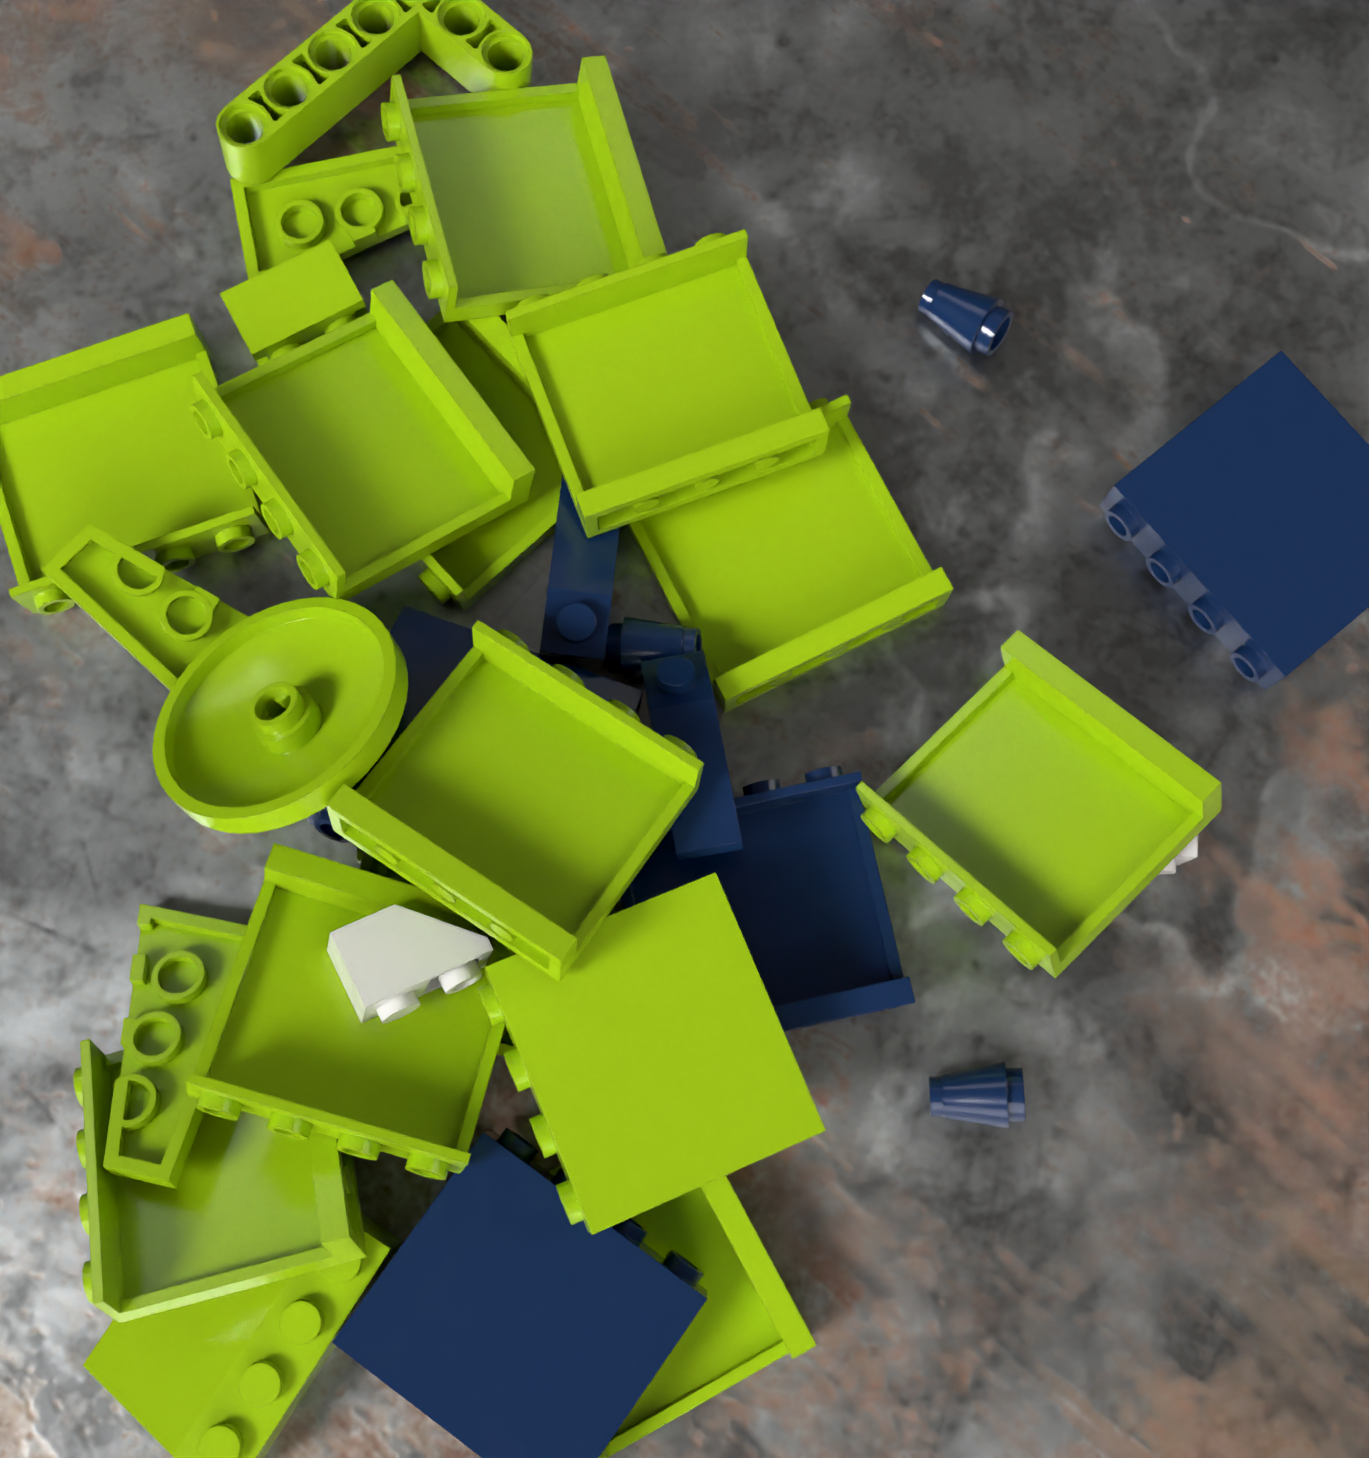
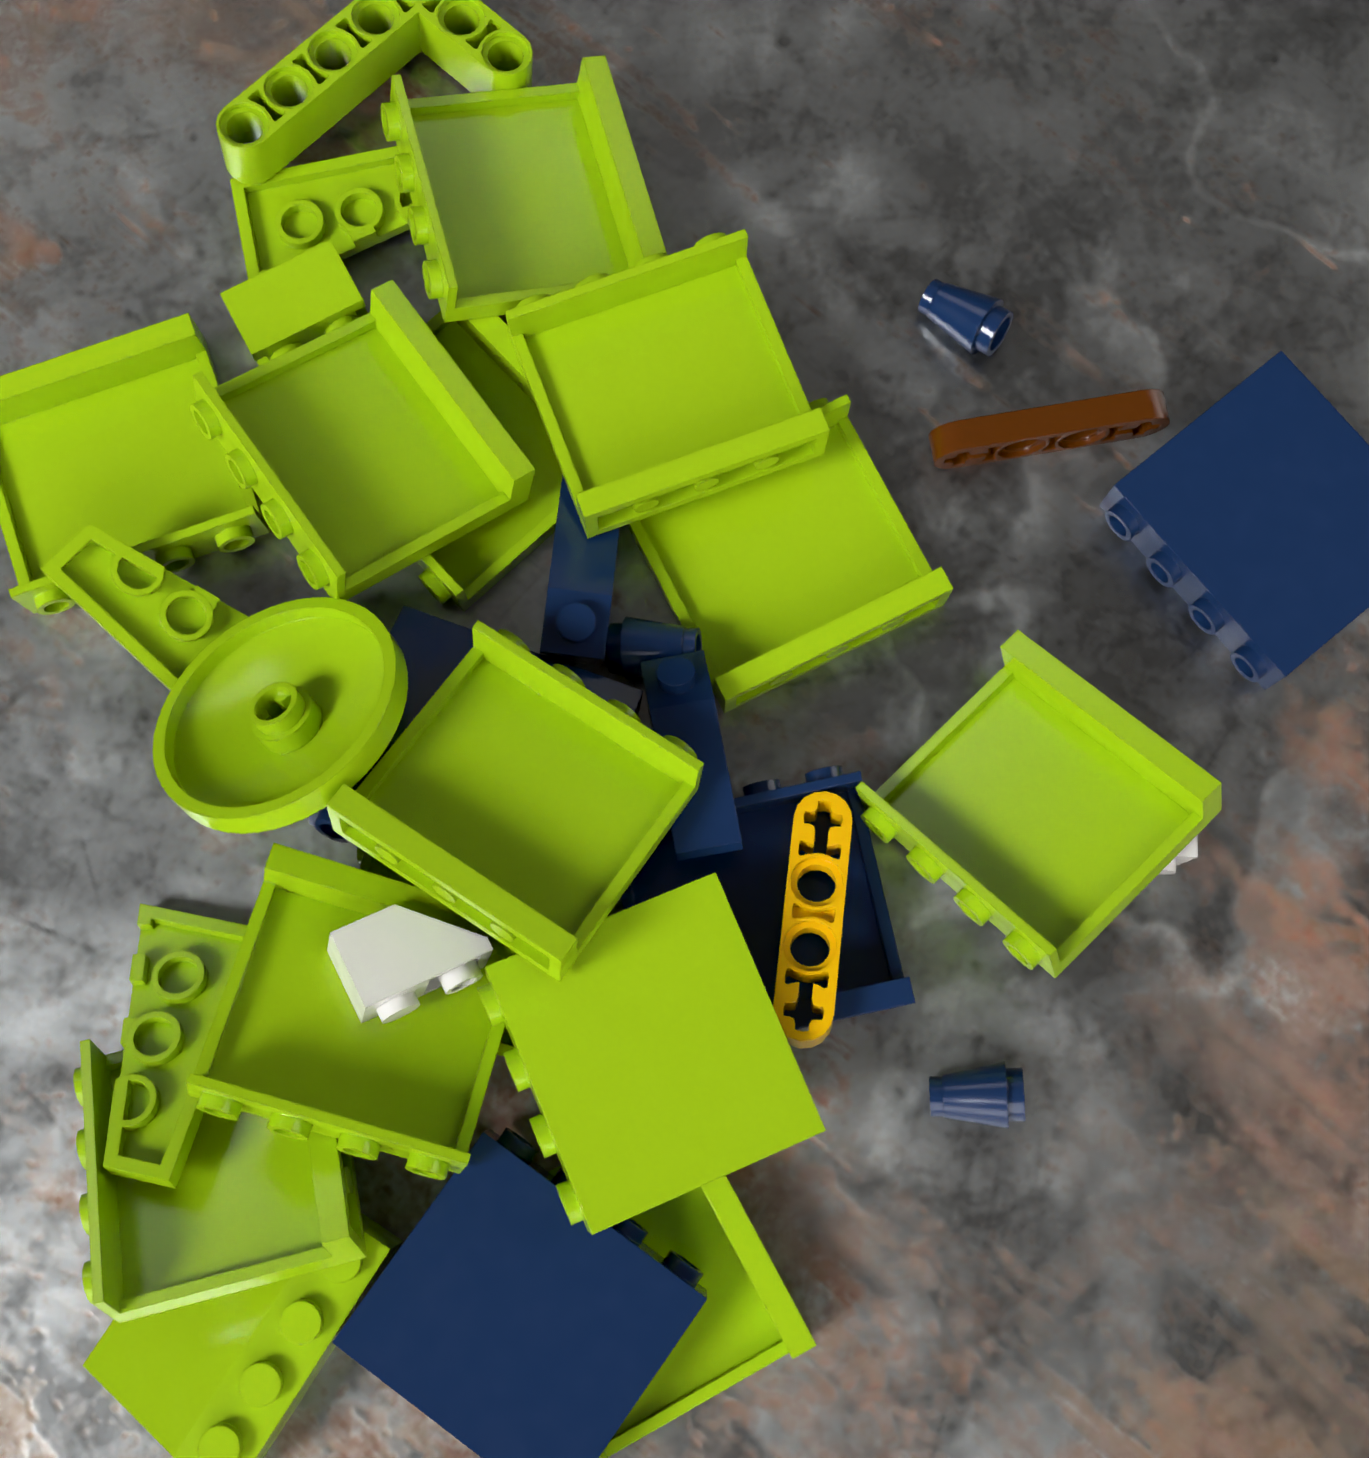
none -> yellow beam [773,791,853,1049]
none -> reddish brown beam [928,389,1170,469]

